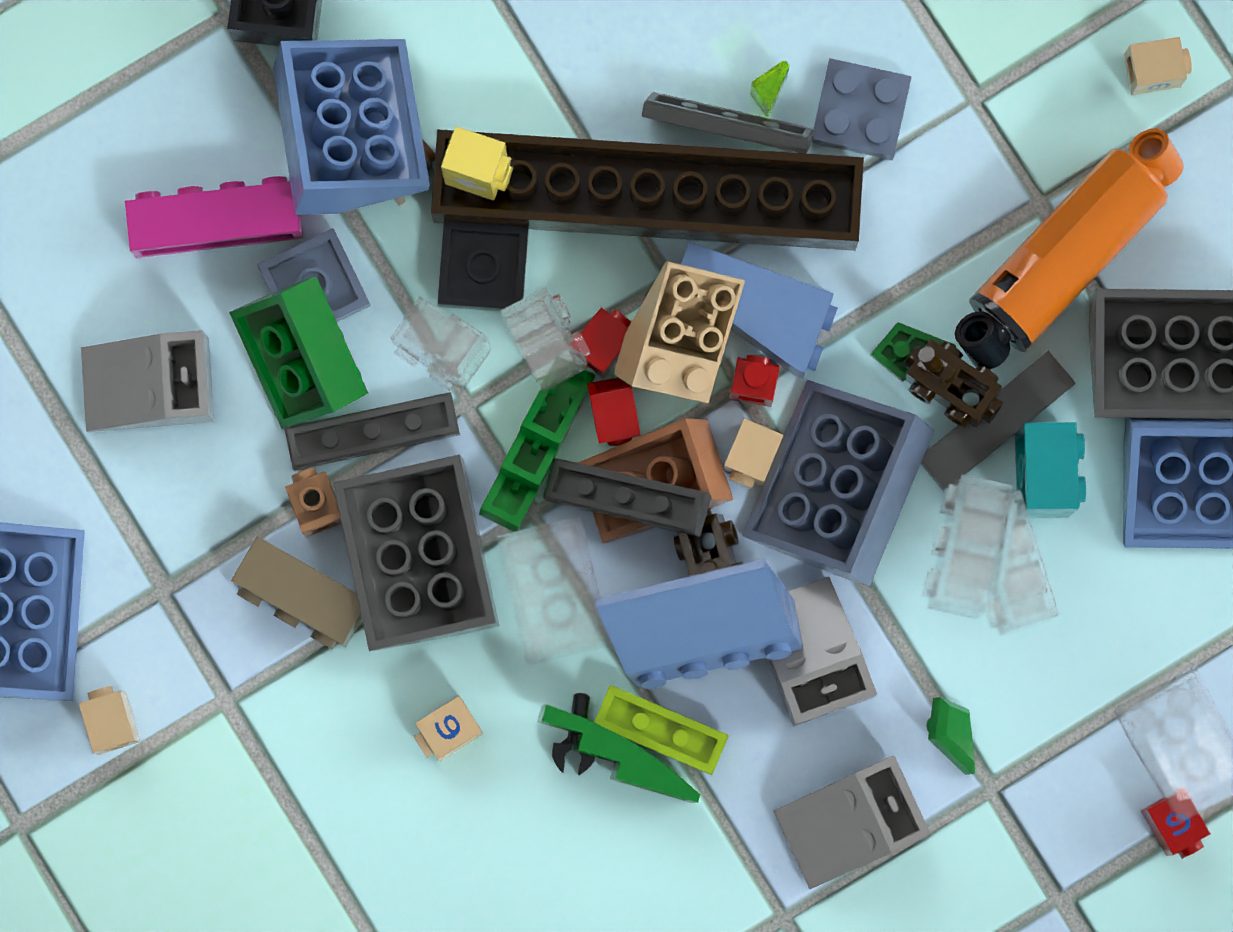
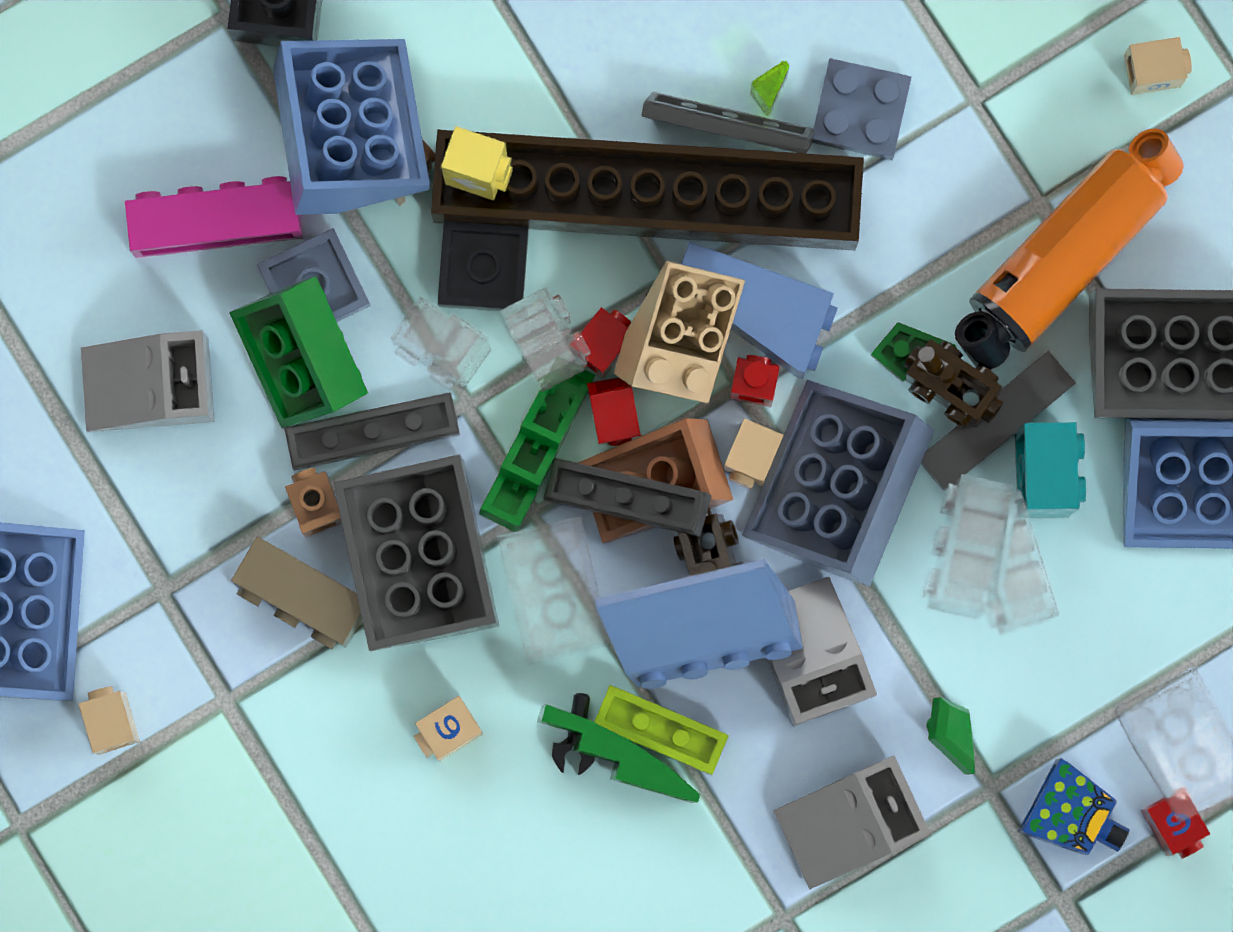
none -> torso [1018,758,1130,855]

